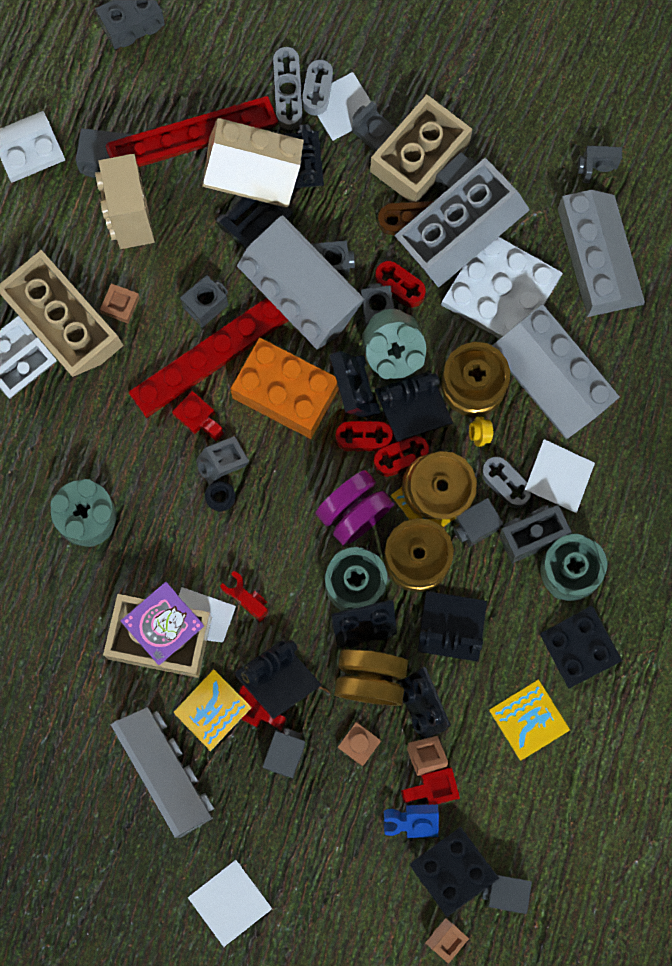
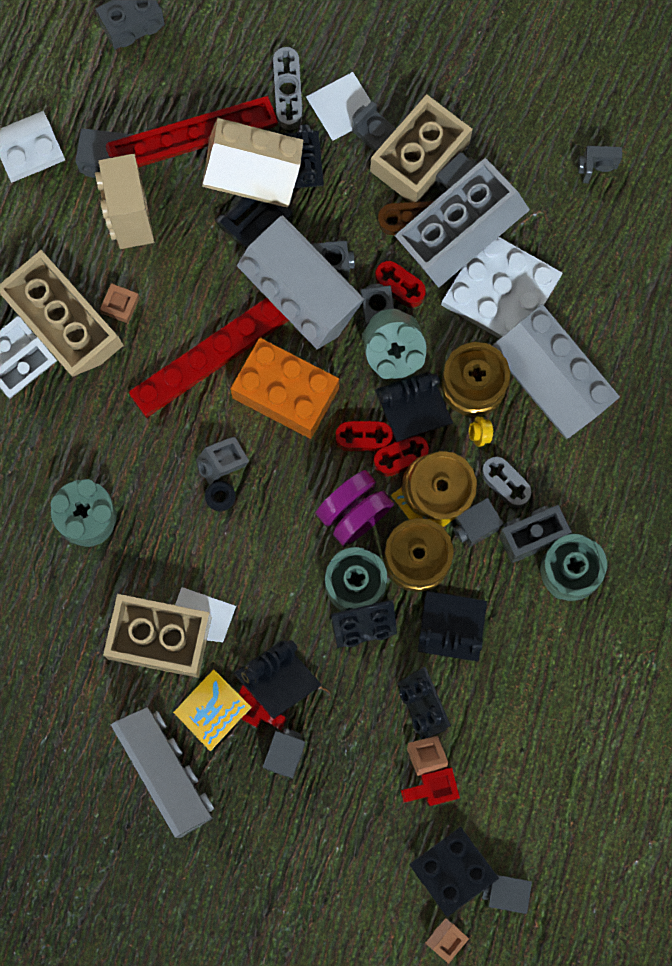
sticker [120,582,204,665] -> none
red plate [172,391,224,442] -> none
dark grey brick [180,275,228,328] -> none
white sticker [188,860,272,947] -> none
red plate [220,571,268,622] -> none
light grey beam [302,60,333,115] -> none
black plate [330,351,381,418] -> none
pearl gold wheel [334,650,408,706] -> none
nougat plate [338,722,381,767] -> none
blue plate [384,804,439,838] -> none
yellow sticker [489,679,570,761] -> none
white sticker [525,439,595,513] -> none
black hinge [540,605,623,689] -> none
light grey slope [558,190,645,317] -> none

